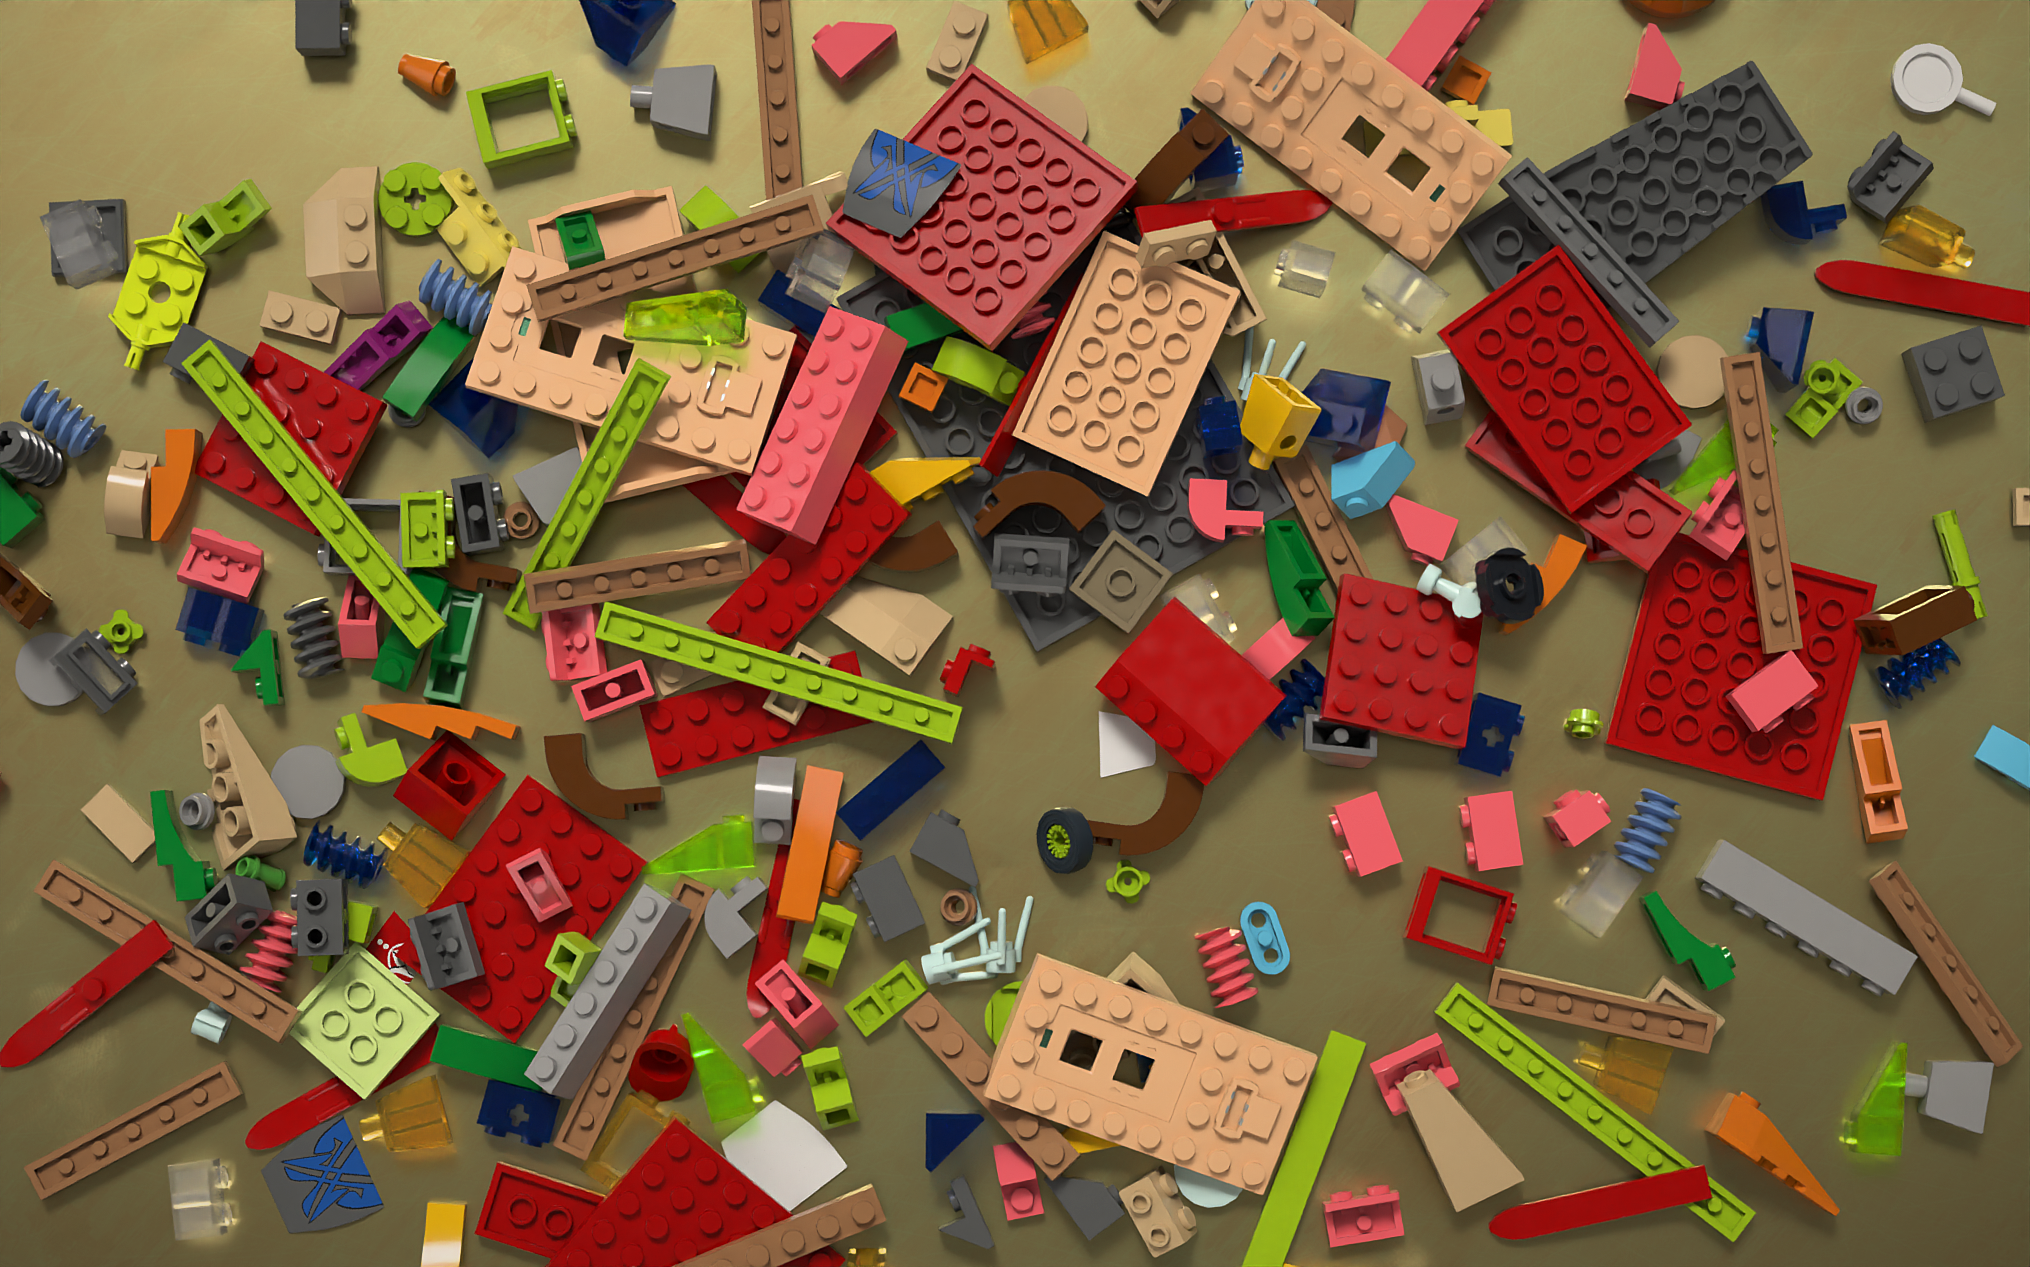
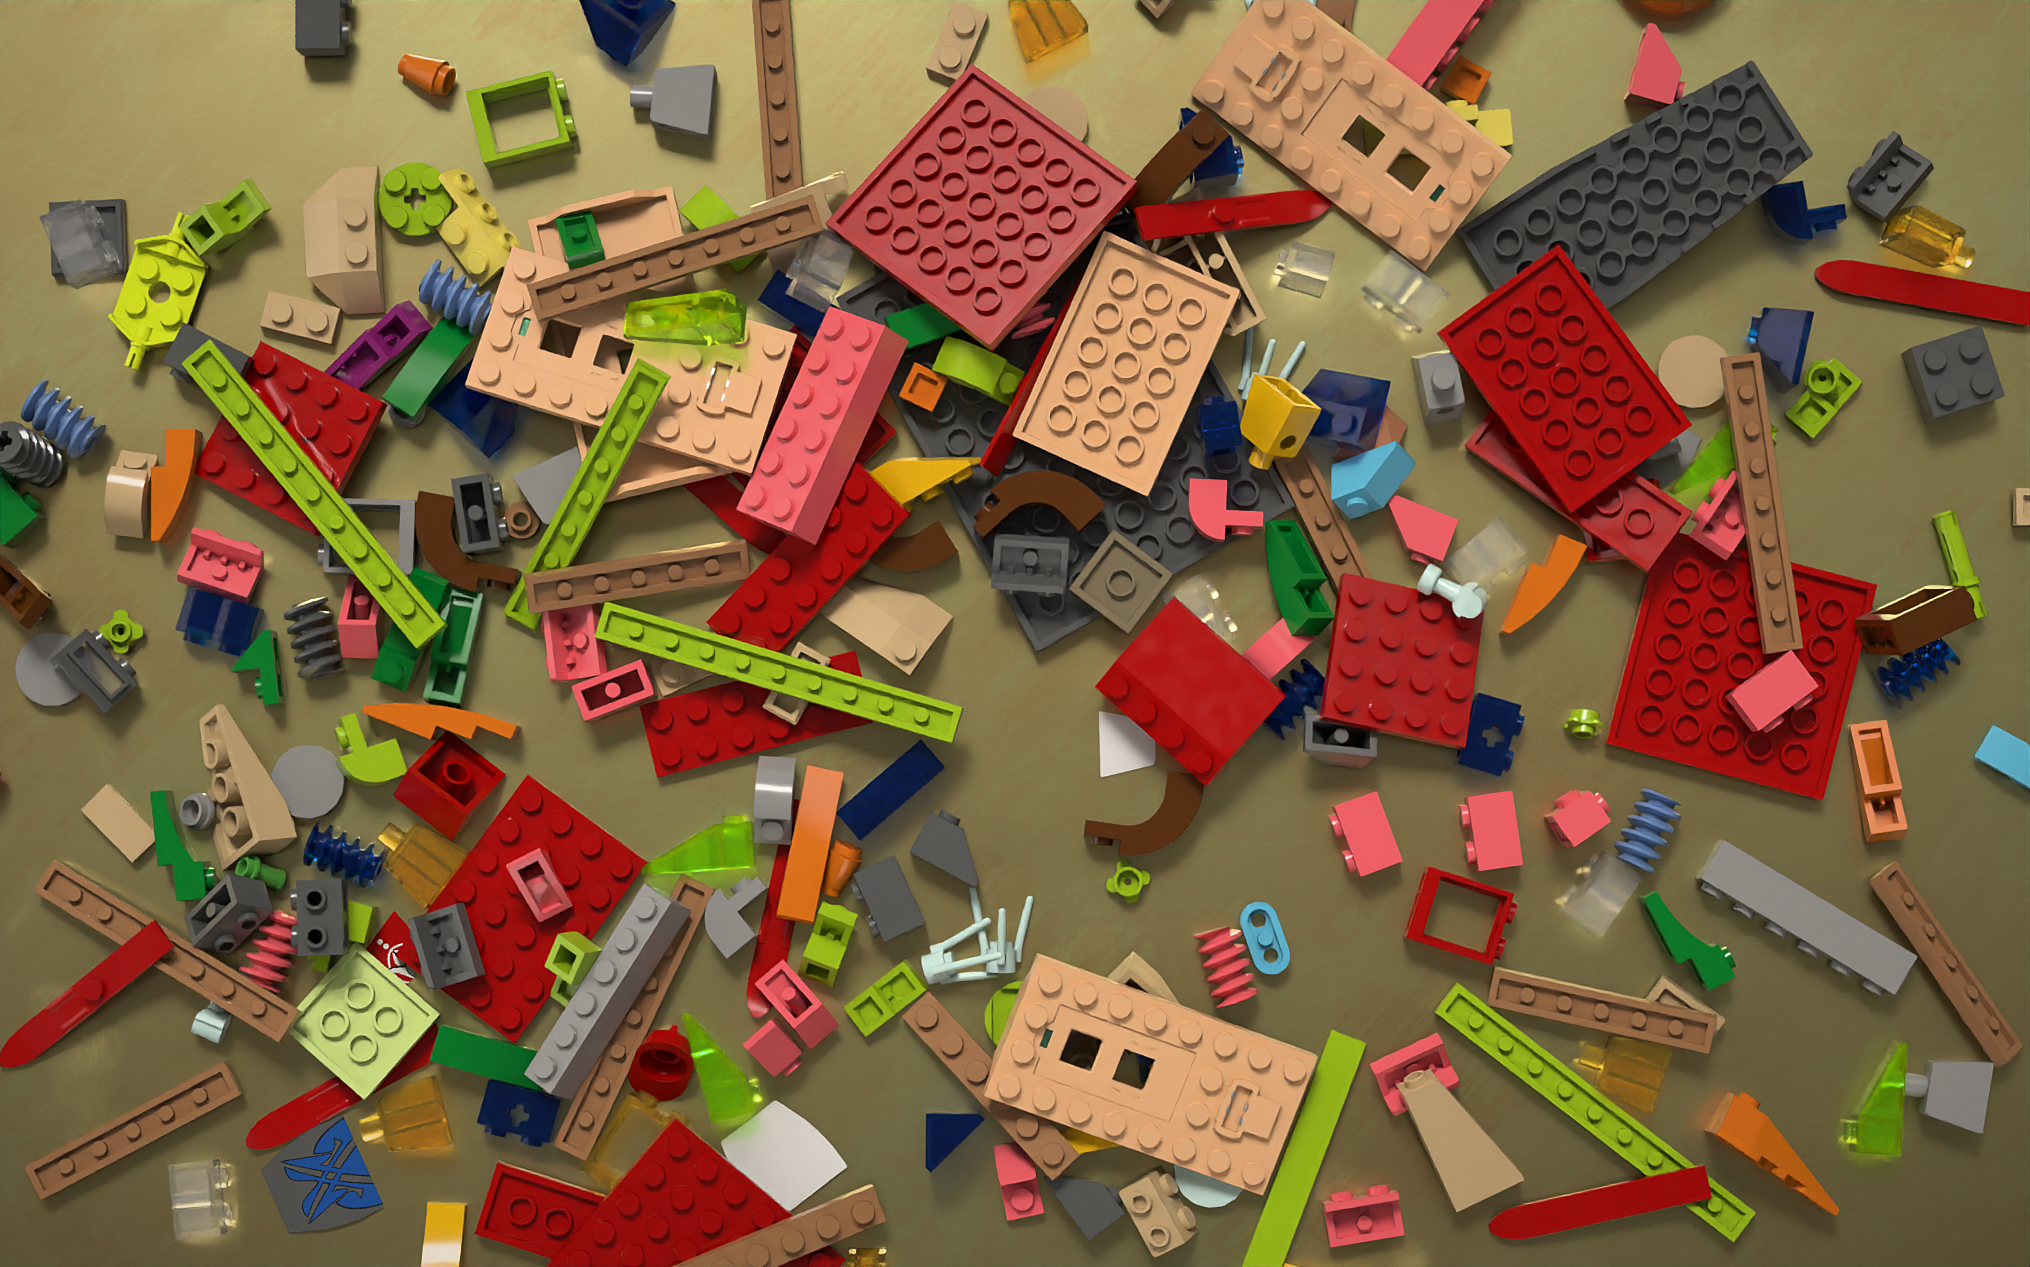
lime bracket [400,490,455,569] -> none
reddish brown arch [544,733,665,820] -> none
lime brick [801,1046,859,1130] -> none
coral slope [811,21,897,85] -> none
sticker [843,129,961,238] -> none
dark grey slope [938,1174,995,1249] -> none
red bracket [940,644,996,697] -> none
medium nougat plate [941,888,977,926] -> none
black bush [1036,806,1093,874] -> none
tan plate [1136,220,1217,268] -> none
black plate [1475,547,1544,624] -> none
dark grey plate [1498,157,1679,348] -> none
light grey plate [1845,387,1883,424] -> none
white piece [1890,43,1996,116] -> none

